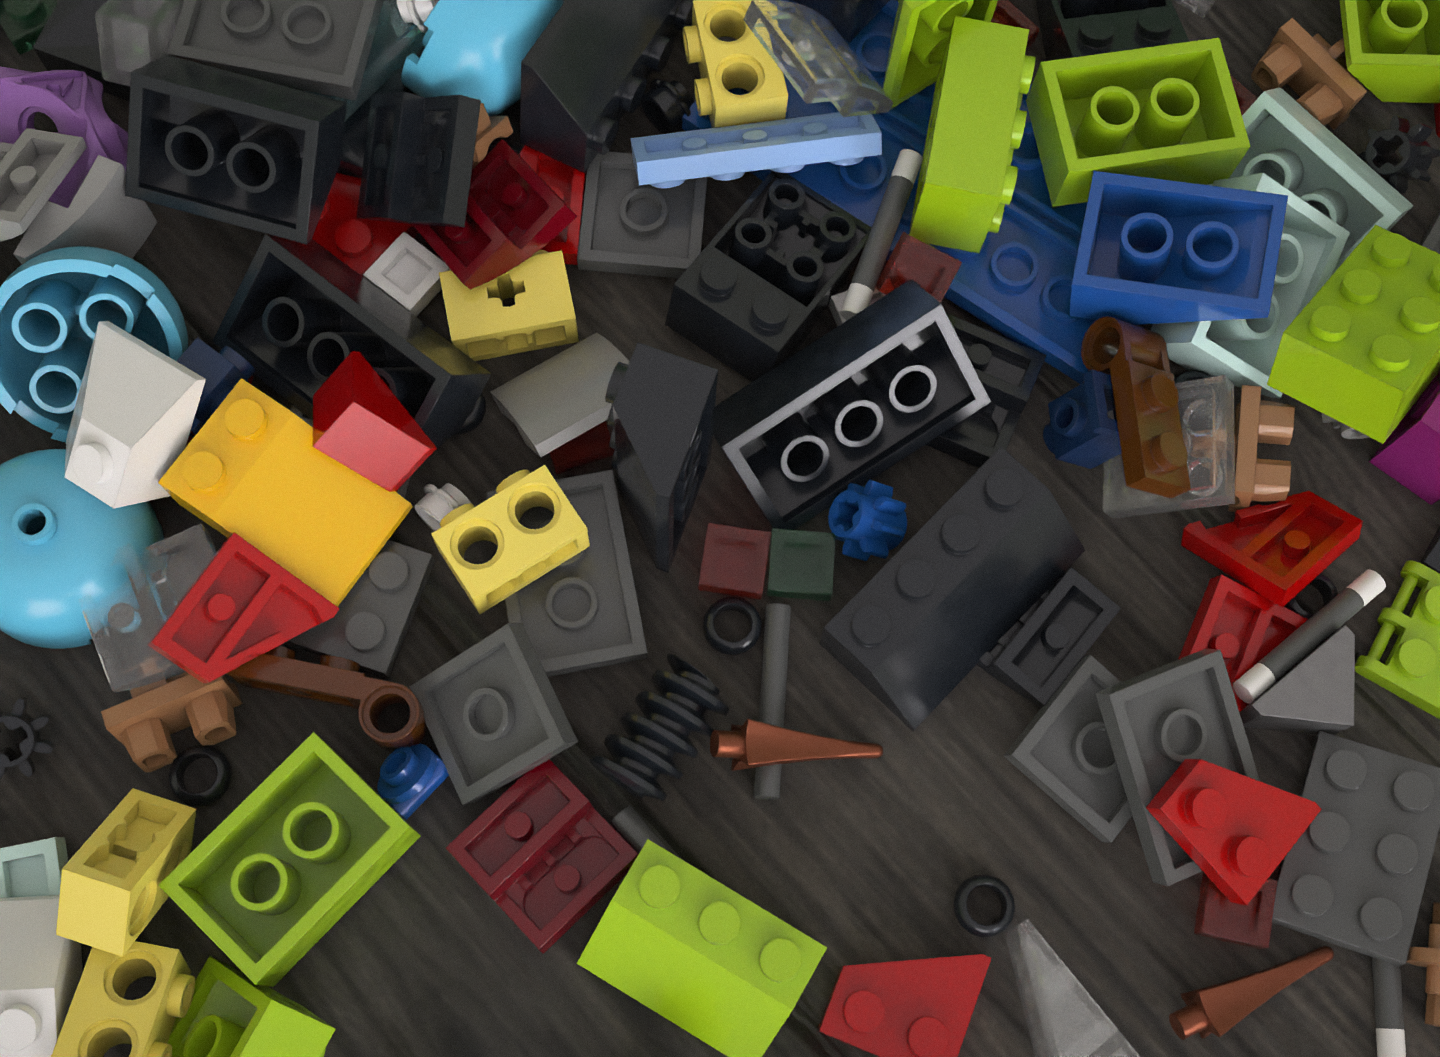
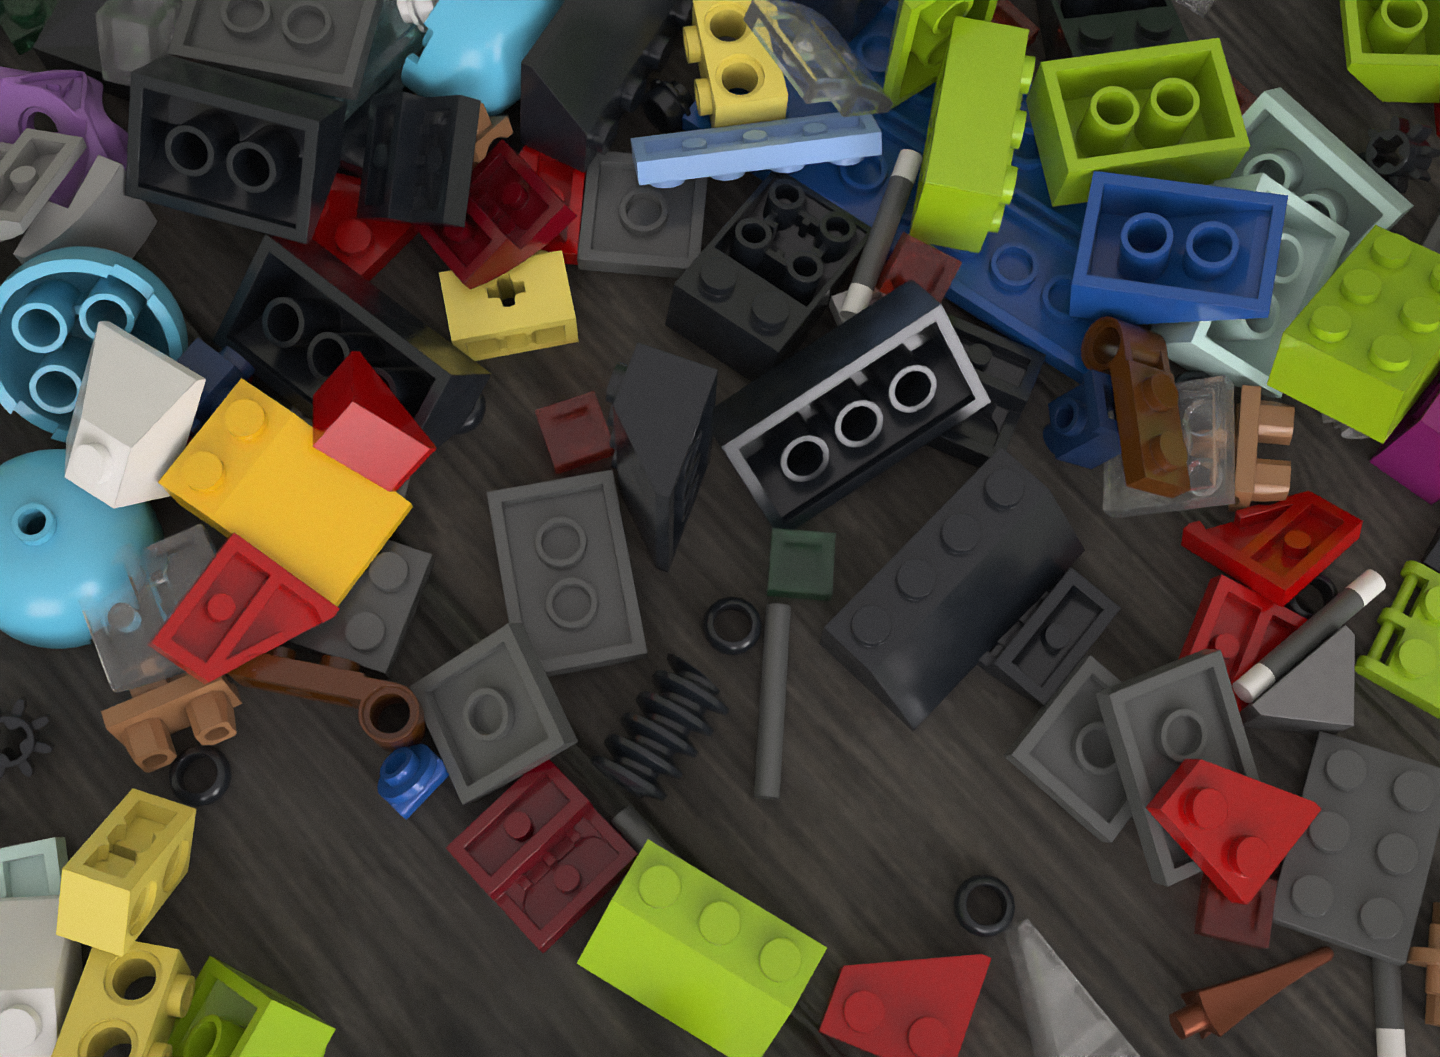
lime brick [158,732,421,987] -> none
white plate [363,232,451,317] -> none
white plate [415,483,471,531] -> none
light yellow brick [431,465,590,614] -> none
light grey slope [490,332,630,457] -> none
clear red plate [698,523,771,600] -> none
copper piece [710,718,883,771] -> none
blue gear [828,479,907,561] -> none
medium nougat hips [1251,18,1367,130] -> none

